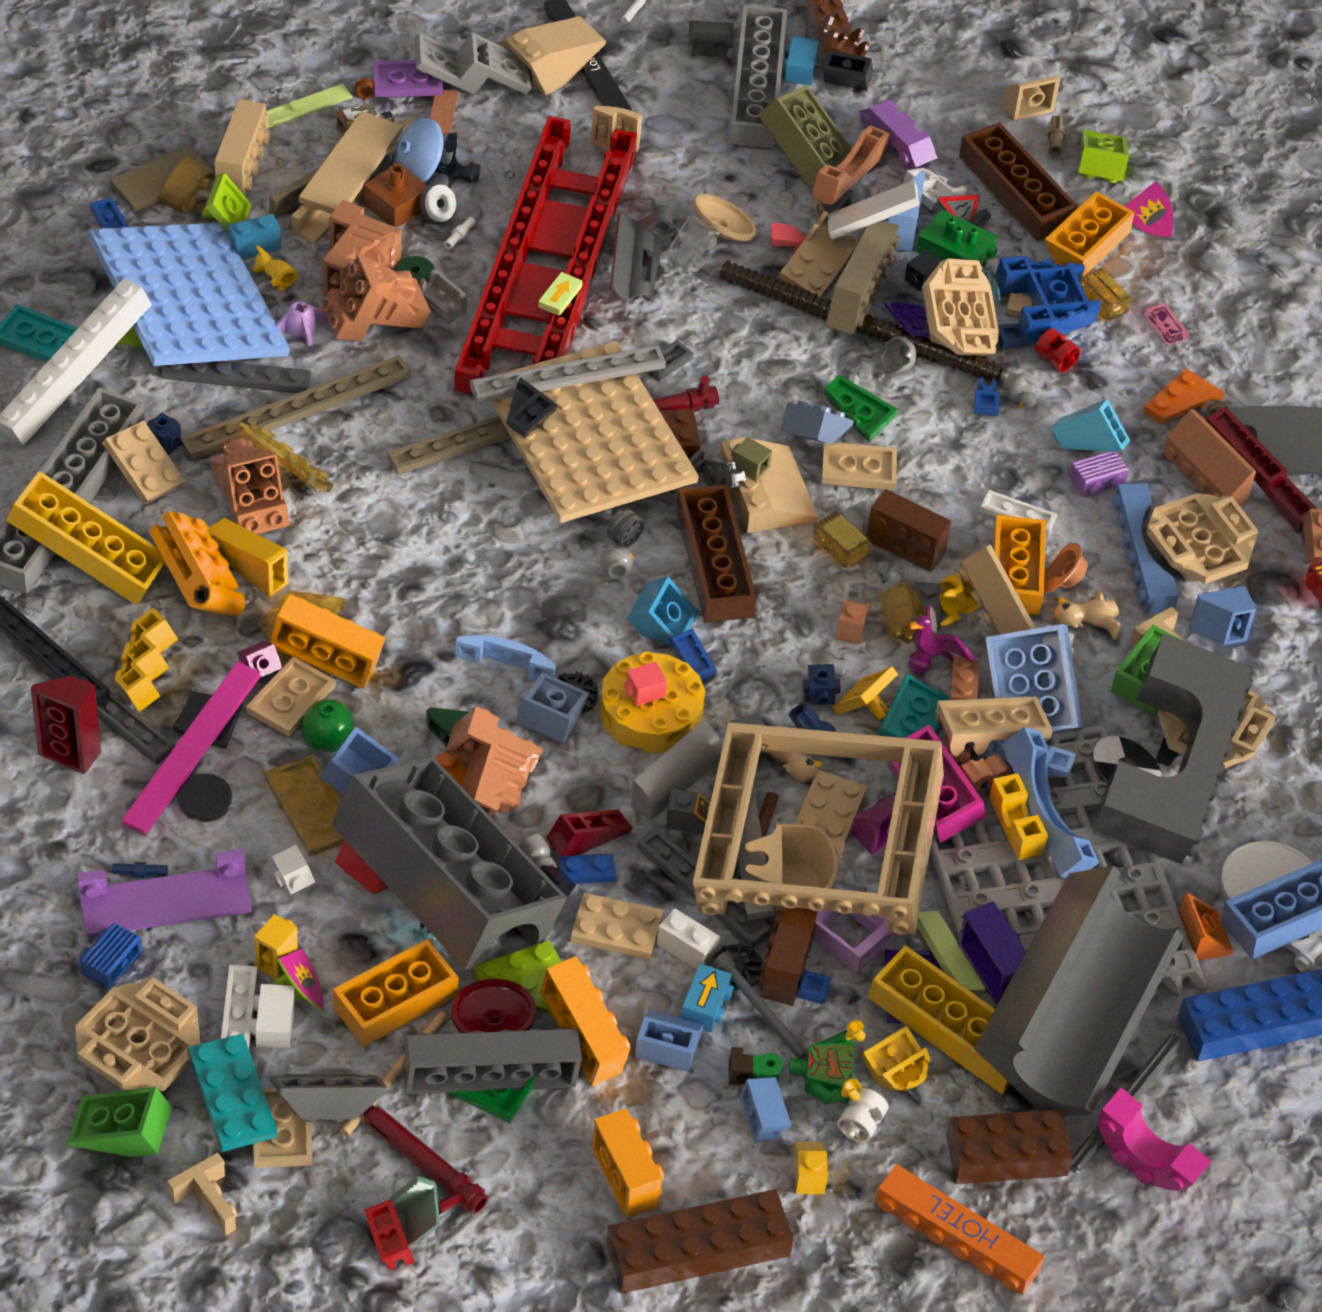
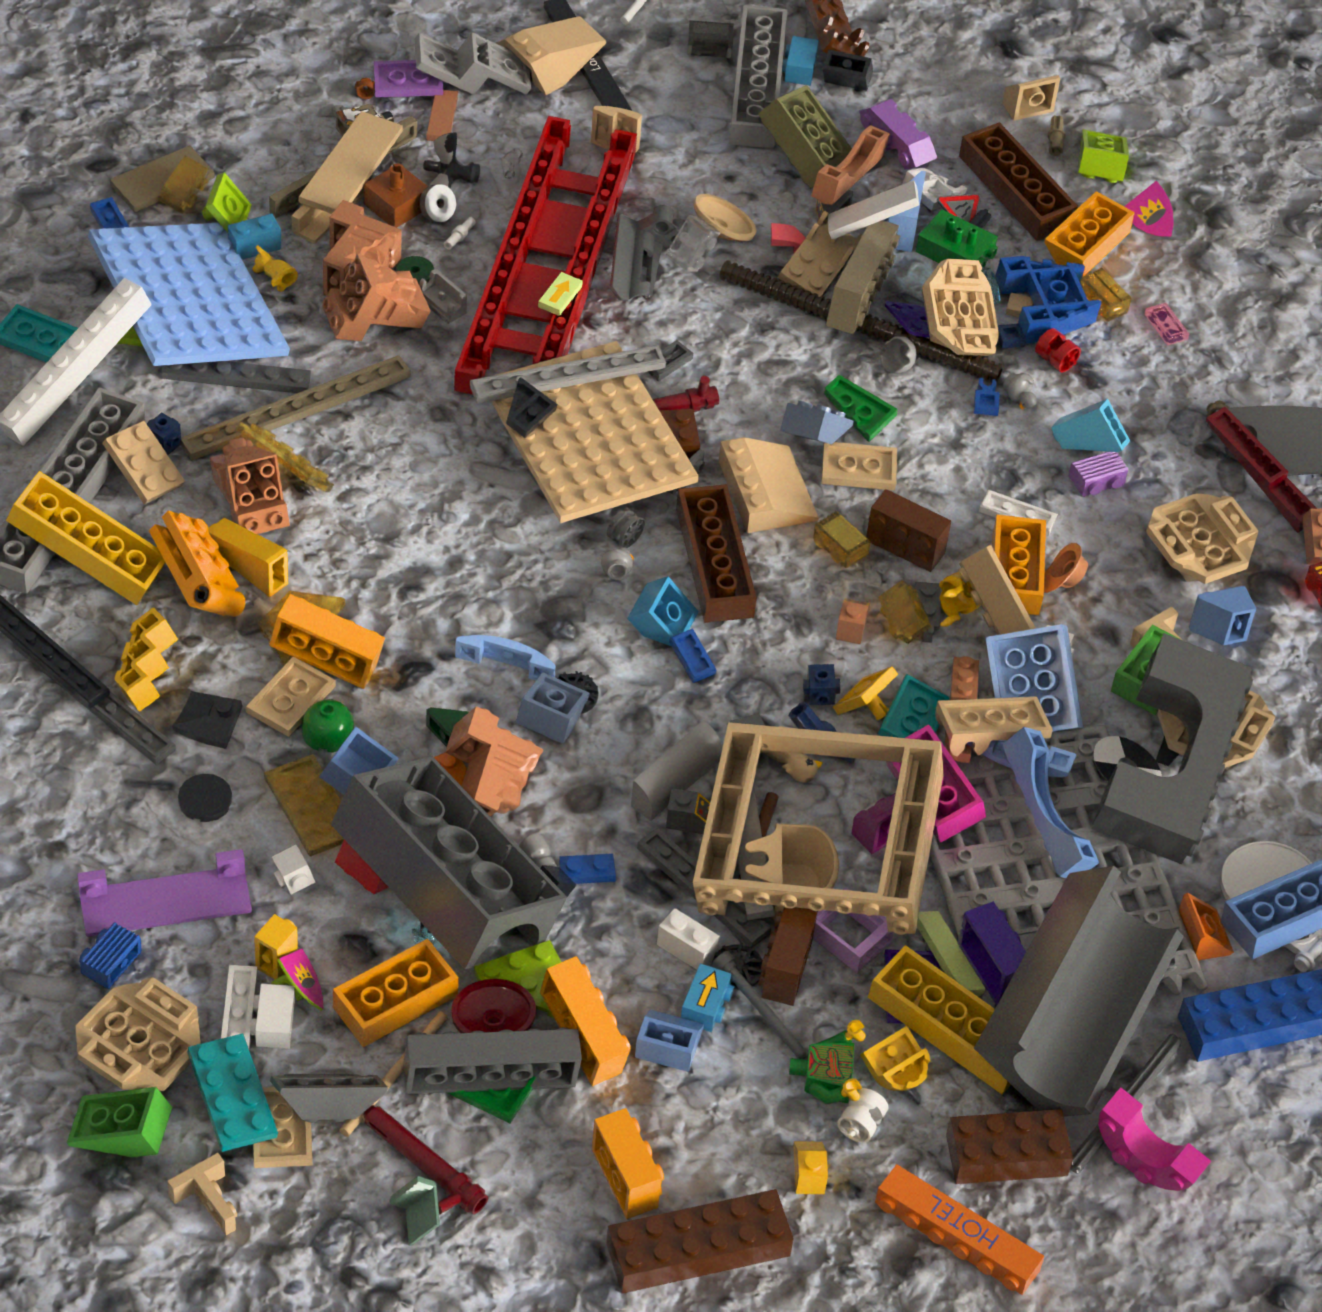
dark red slope [31,676,101,775] -> none
dark blue bar [112,861,168,878] -> none
dark pink tile [122,661,261,836] -> none
tan brick [215,99,270,196] -> none
yellowish green piece [226,84,352,129] -> none
brick [237,641,282,678] -> none
lavender piece [275,300,328,345] -> none
red hinge [364,1199,415,1269] -> none
dark tan plate [387,416,511,475] -> none
light blue dish [394,118,443,183] -> none
dark red slope [546,809,633,857] -> none
tan plate [570,893,663,960] -> none
yellow brick [599,652,705,754] -> none
coral brick [624,661,667,706] -> none
dark grey hinge [704,457,746,488] -> none
leg [728,1047,783,1085] -> none
olive brick [731,437,772,482] -> none
medium blue hinge [739,1077,791,1143] -> none
tan plate [795,770,867,858] -> none
blue tile [797,970,831,1005] -> none
black brick [904,250,941,292] -> none
magenta animal [908,605,975,673] -> none
nougat leg [960,754,1012,793] -> none
yellow arch [989,773,1048,861] -> none
tan animal [1054,590,1121,640] -> none
medium blue arch [1112,483,1179,614] -> none
orange wing [1143,368,1225,425] -> none
nougat slope [1162,409,1256,507] -> none

